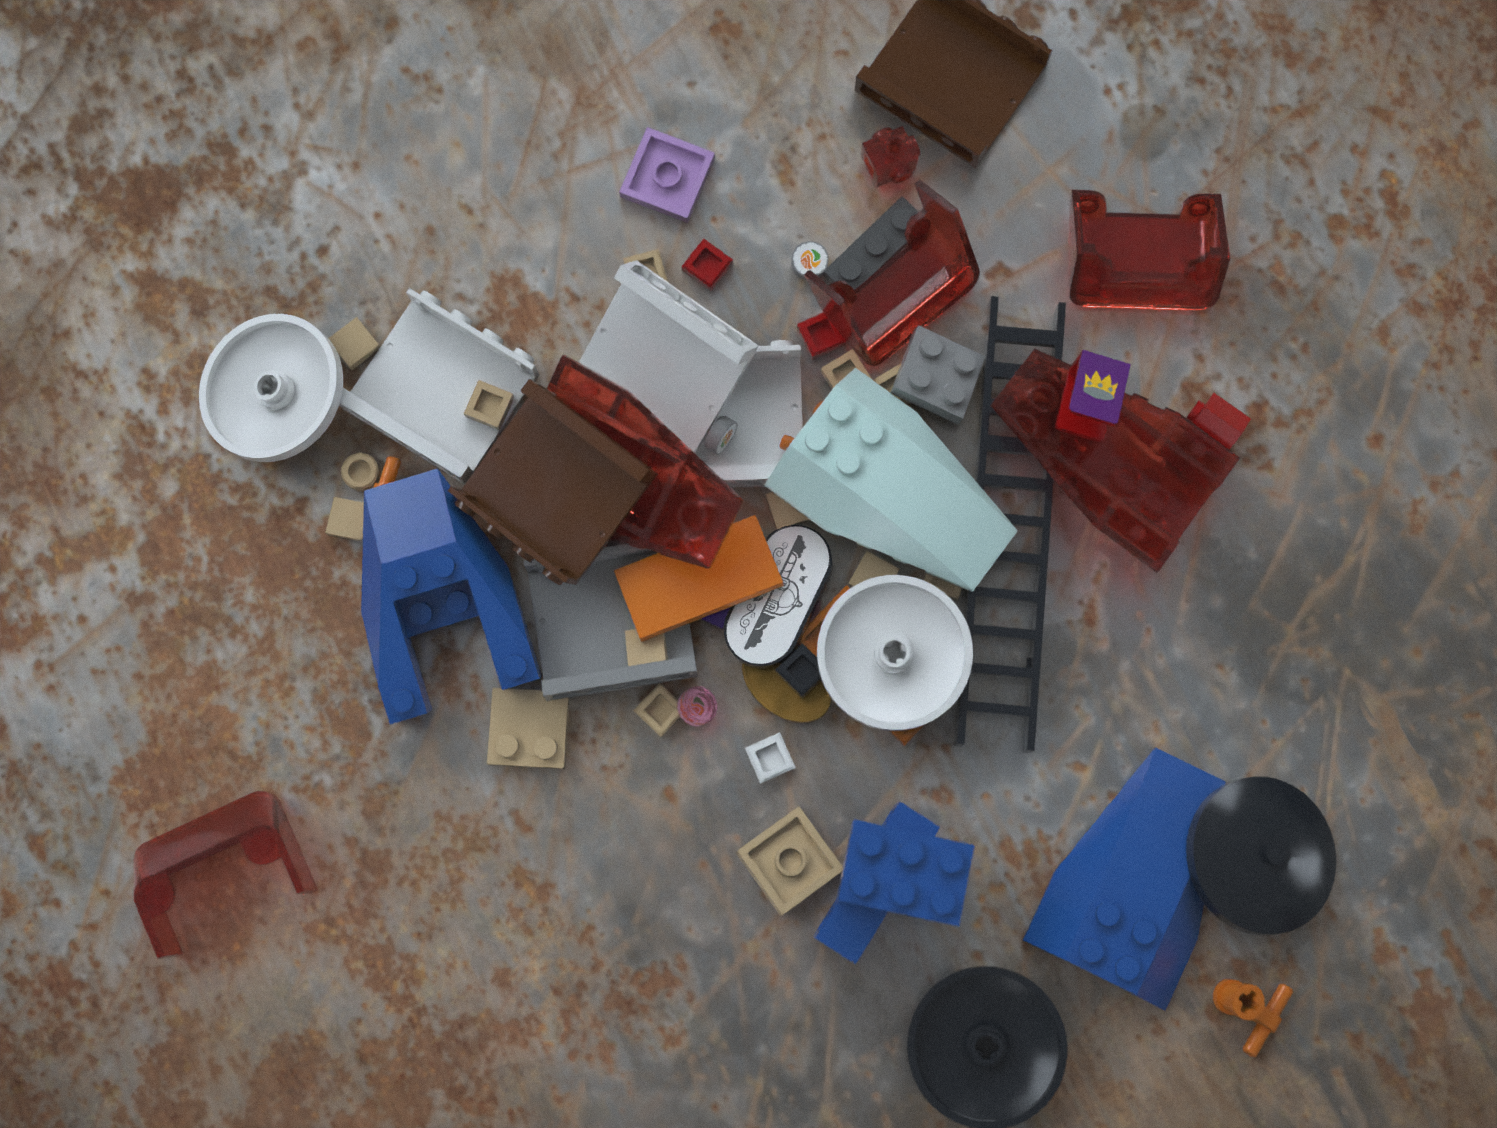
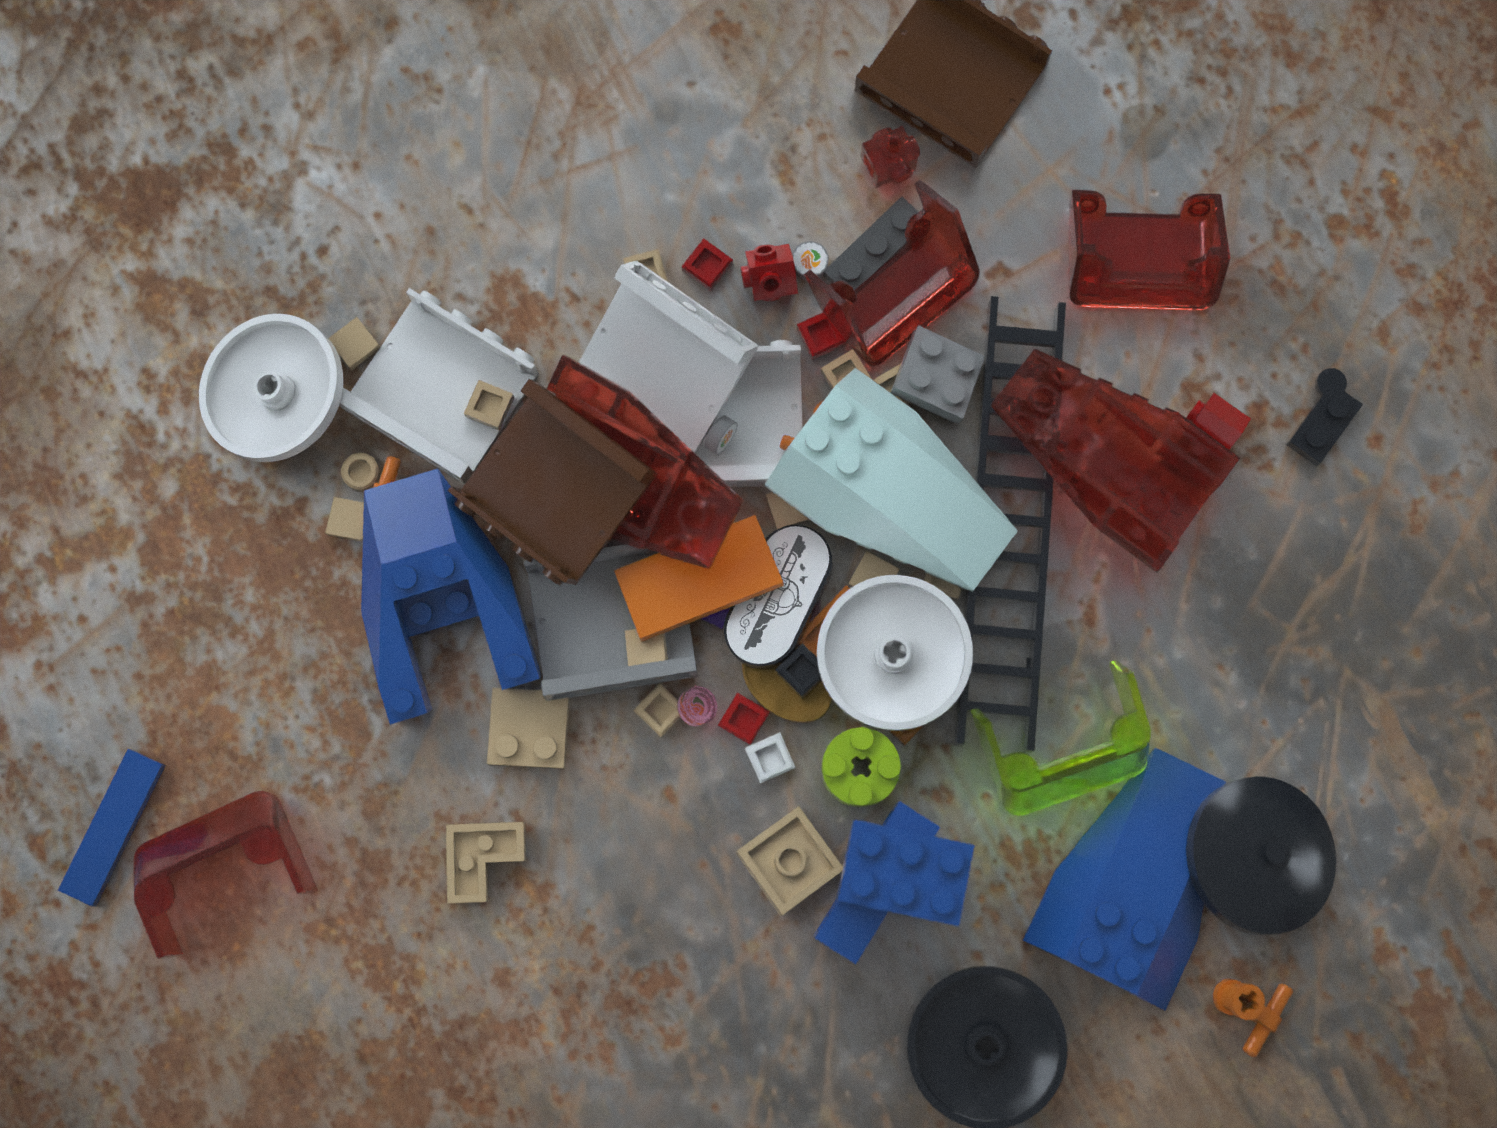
lavender tile [619,127,715,223] -> none
piece [1055,350,1131,443] -> none
none -> blue tile [58,749,166,907]
none -> tan plate [446,822,526,903]
none -> red tile [718,692,770,745]
none -> red brick [740,244,798,301]
none -> lime brick [821,727,901,807]
none -> clear neon green windscreen [971,660,1151,816]
none -> black hinge [1286,368,1363,466]

